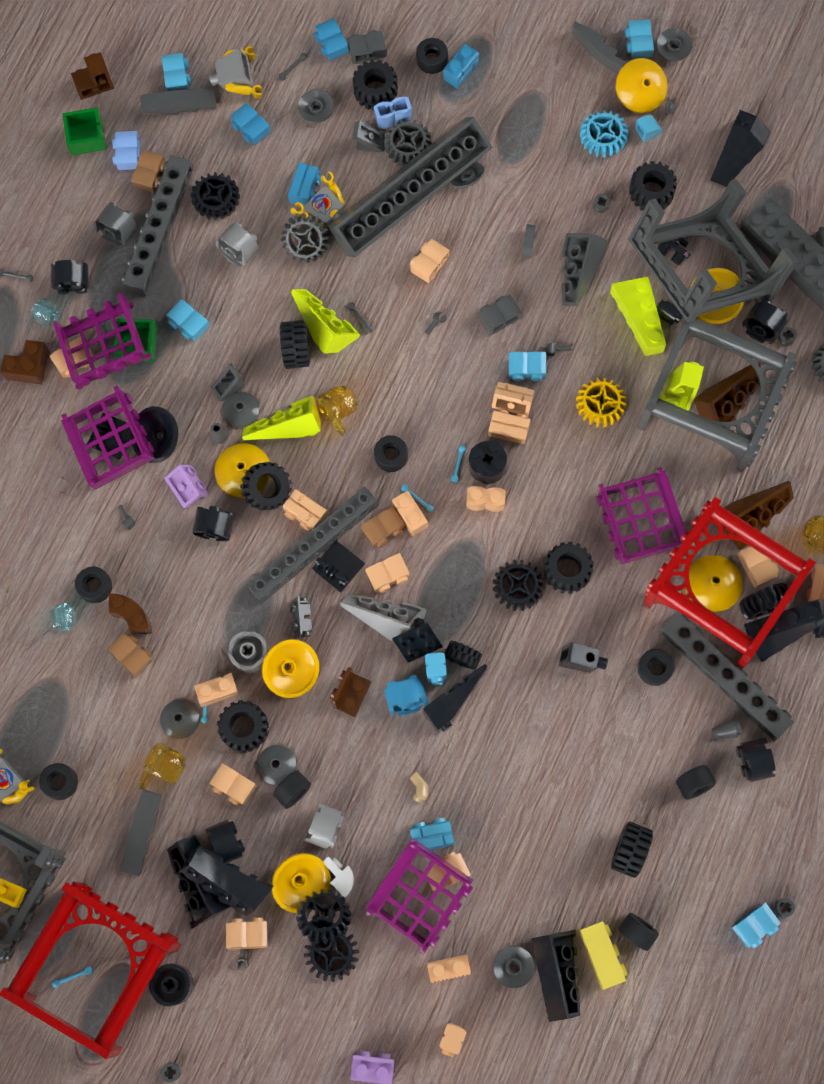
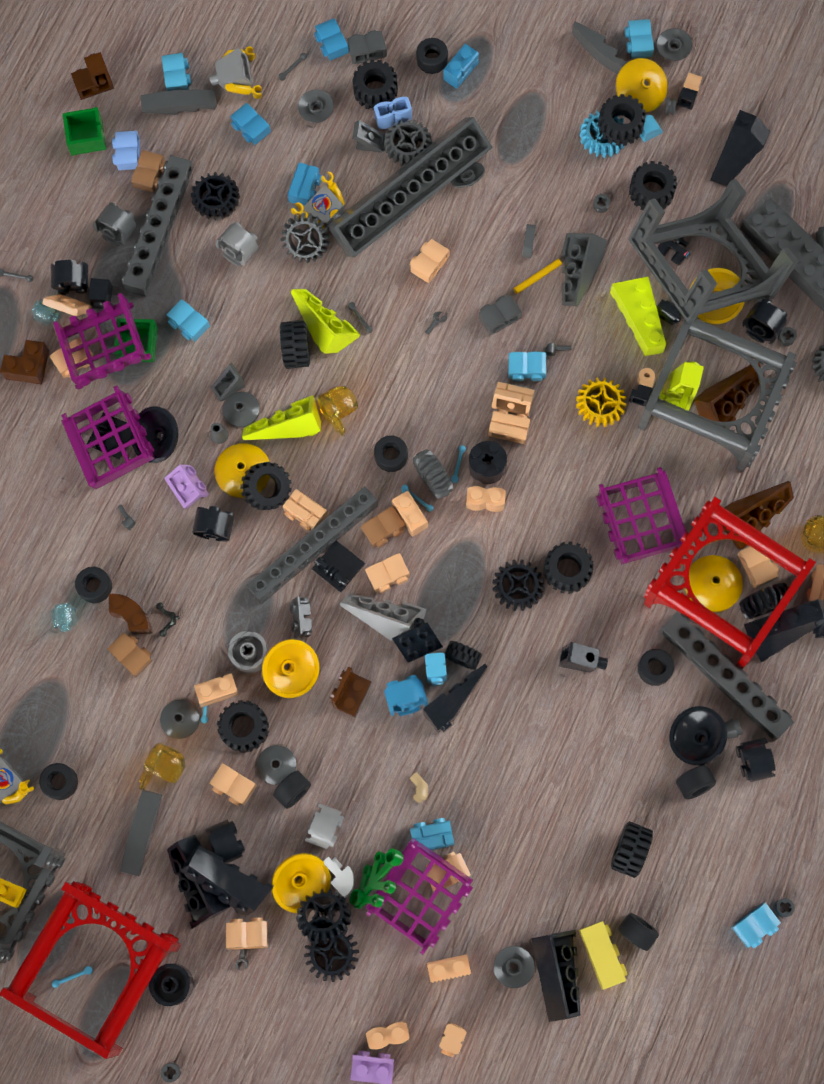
none -> light nougat tile [42,294,92,316]
none -> black brick [88,278,113,309]
none -> pearl dark grey piece [156,602,180,637]
none -> green plant [349,848,404,909]
none -> light nougat brick [366,1021,410,1049]
none -> dark grey gear [413,449,453,499]
none -> yellow bar [513,259,562,294]
none -> black tyre [598,94,646,146]
none -> leg [628,368,655,407]
none -> black dish [669,706,727,766]
none -> leg [677,73,703,110]

